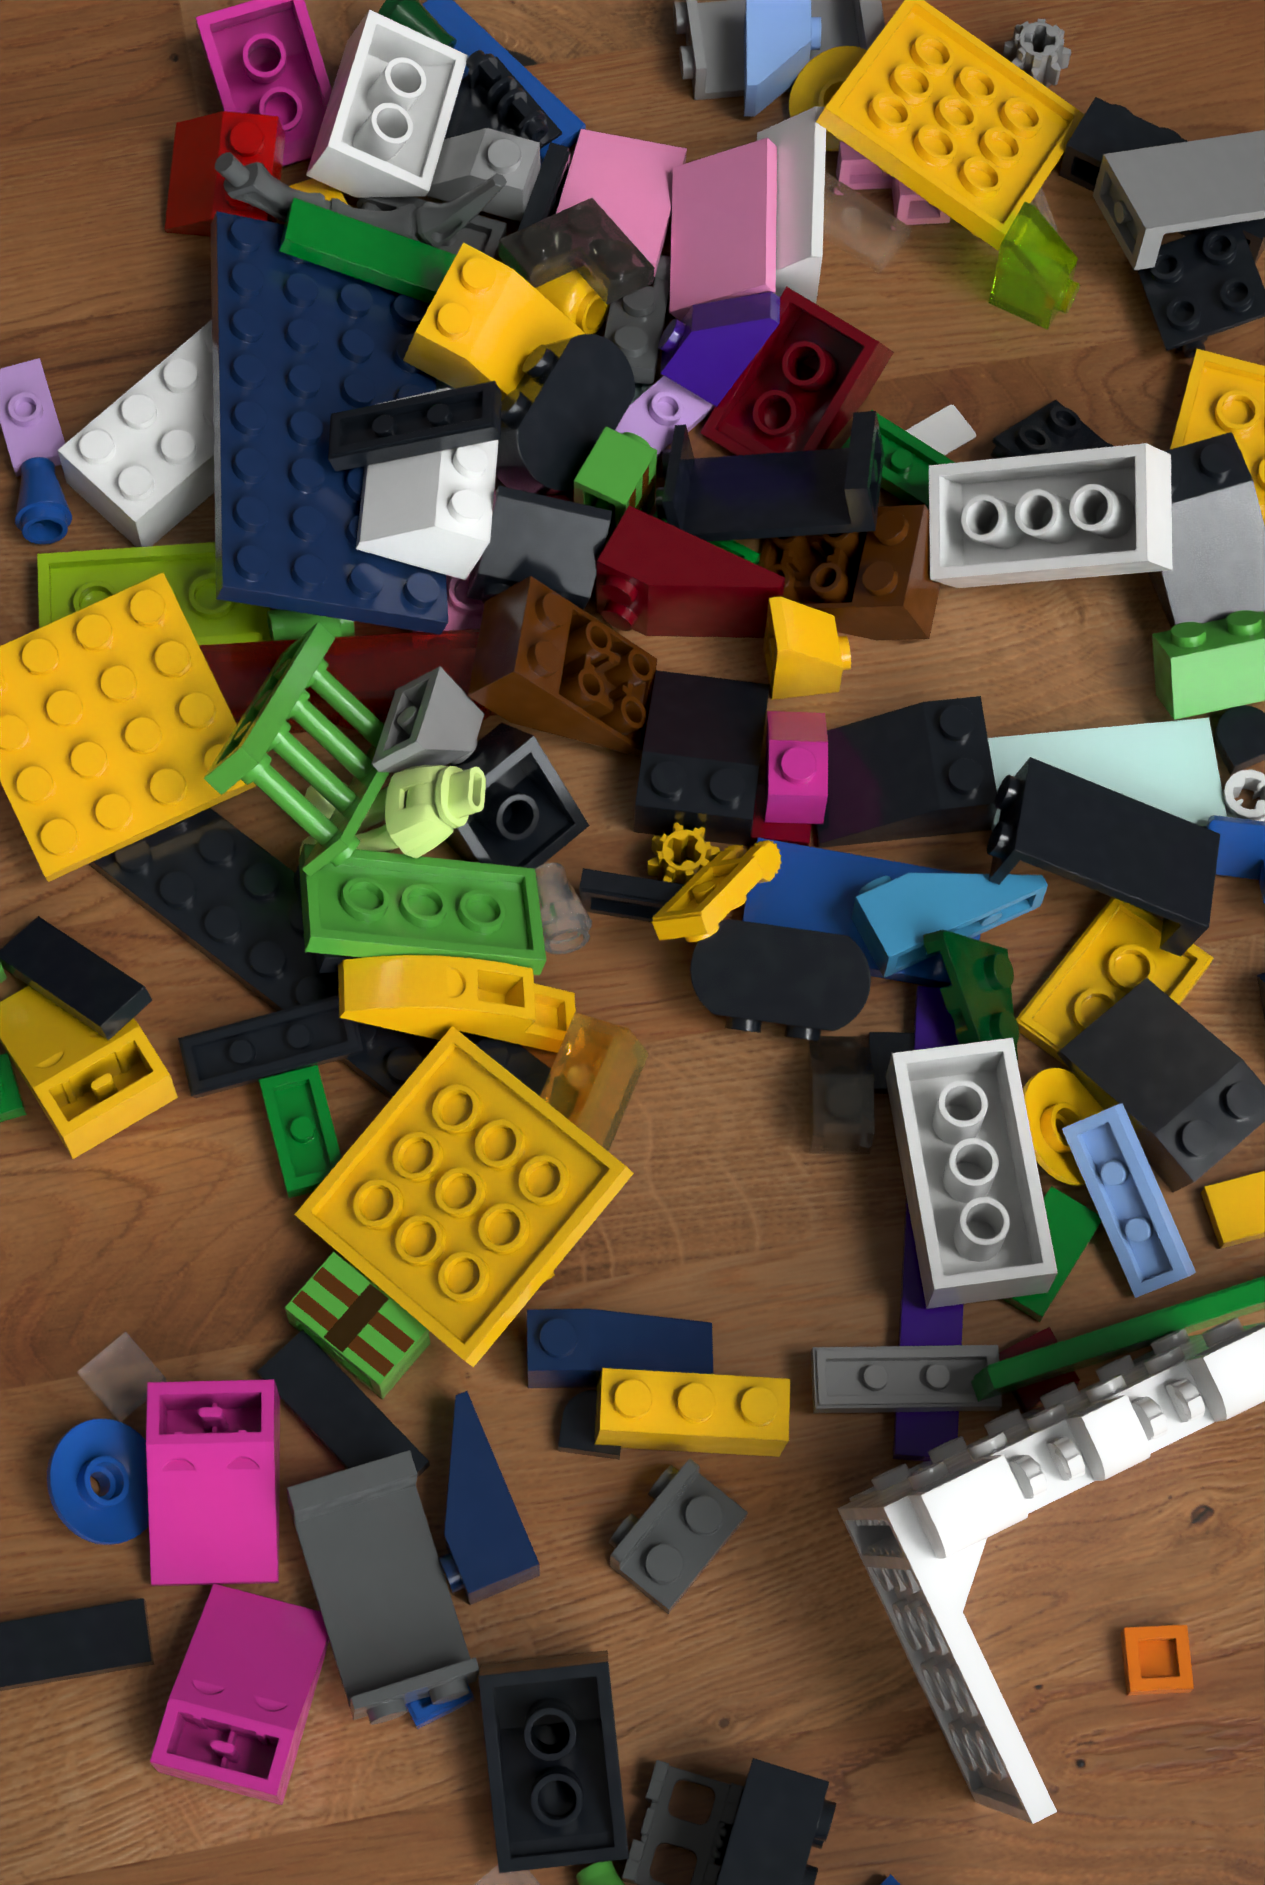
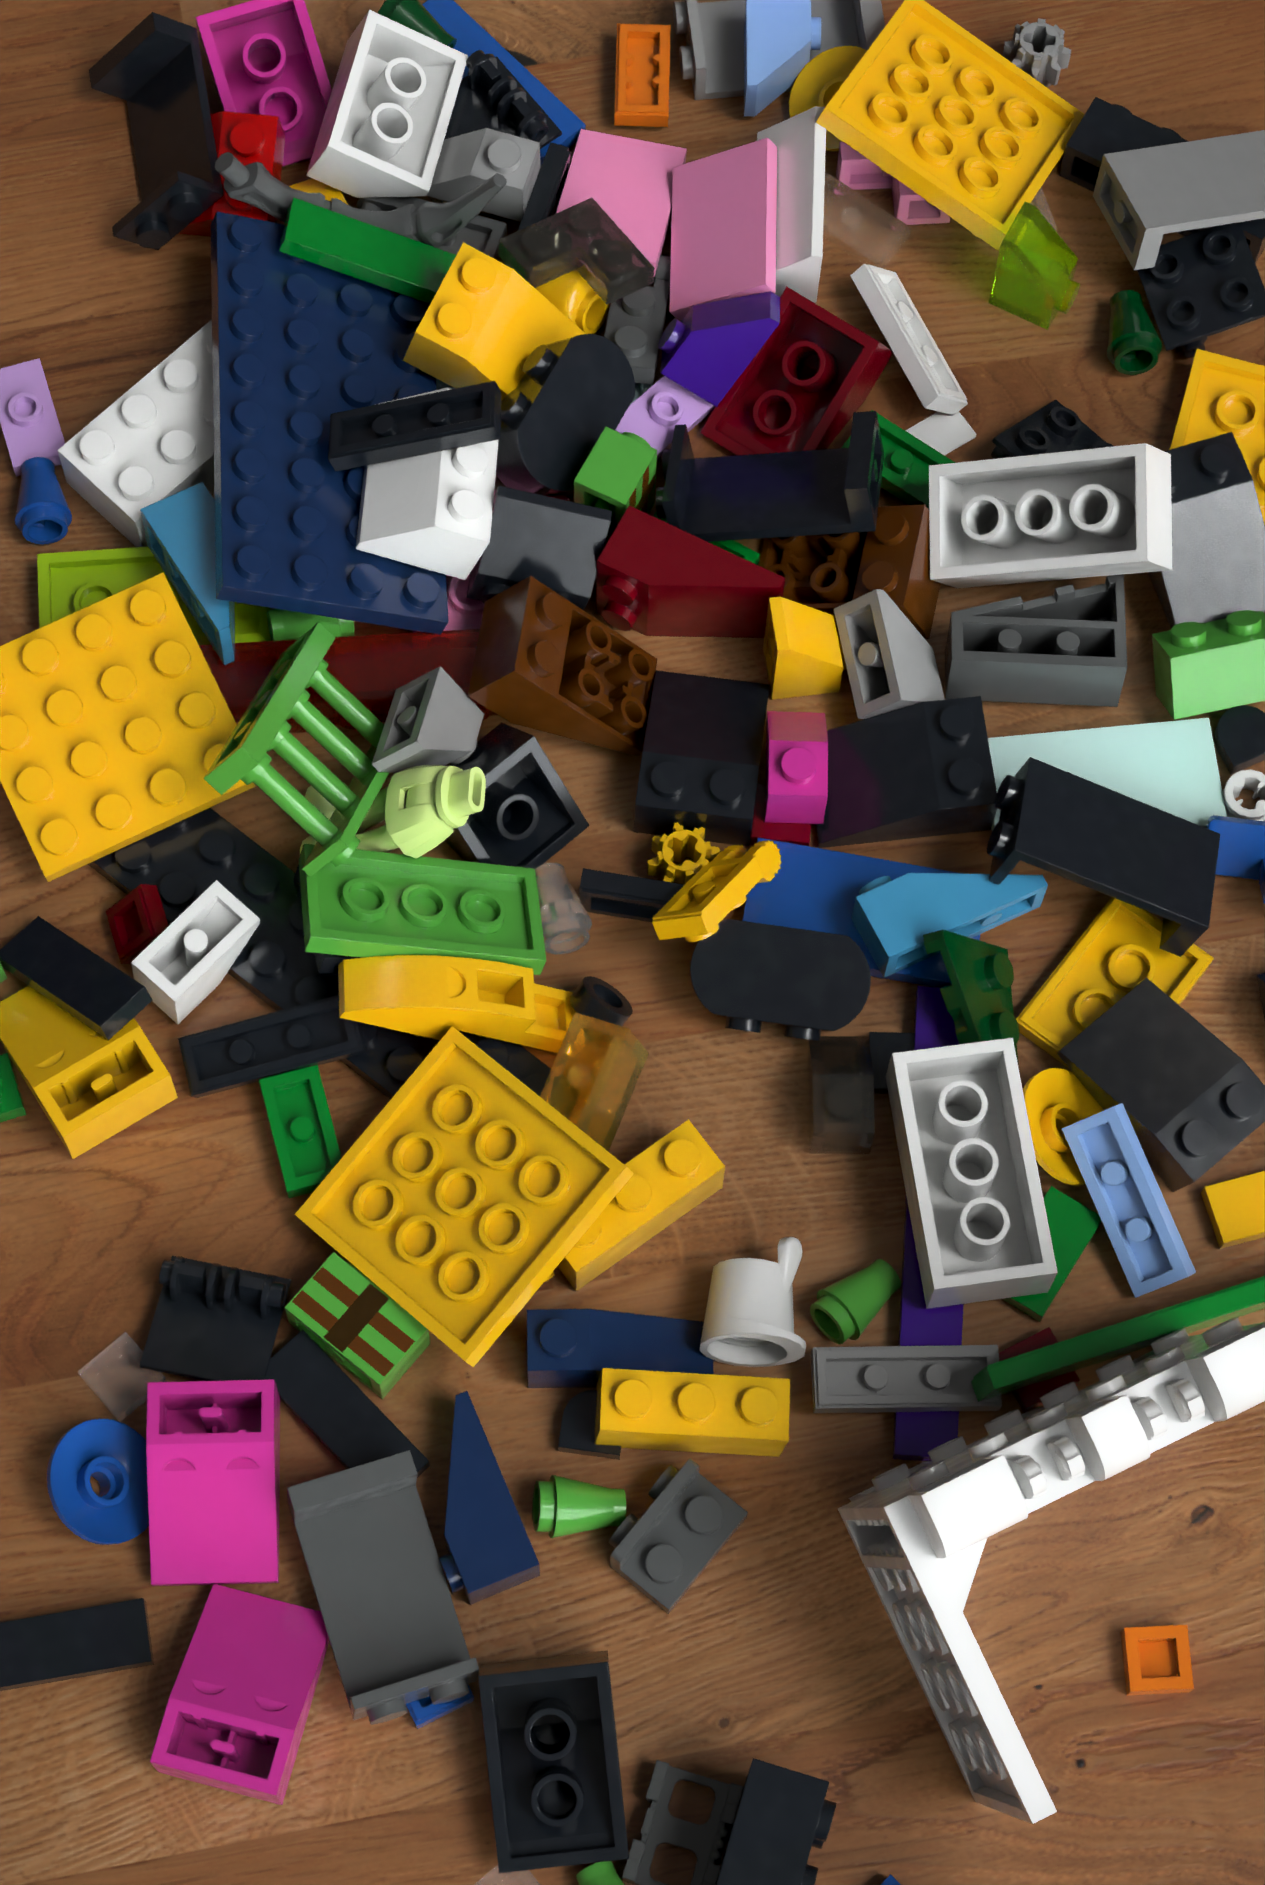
none -> black panel [89,12,224,250]
none -> dark red tile [106,884,169,965]
none -> white slope [131,880,260,1024]
none -> dark azure slope [140,482,235,666]
none -> black hinge [140,1256,291,1381]
none -> bright green cone [532,1475,626,1538]
none -> yellow brick [557,1119,725,1291]
none -> black tile [570,976,633,1040]
none -> orange plate [614,23,671,127]
none -> white hat [700,1237,806,1367]
none -> bright green cone [810,1259,901,1344]
none -> light grey slope [834,589,945,719]
none -> white tile [850,264,968,415]
none -> dark grey wedge [945,574,1127,707]
none -> dark green cone [1107,290,1162,375]

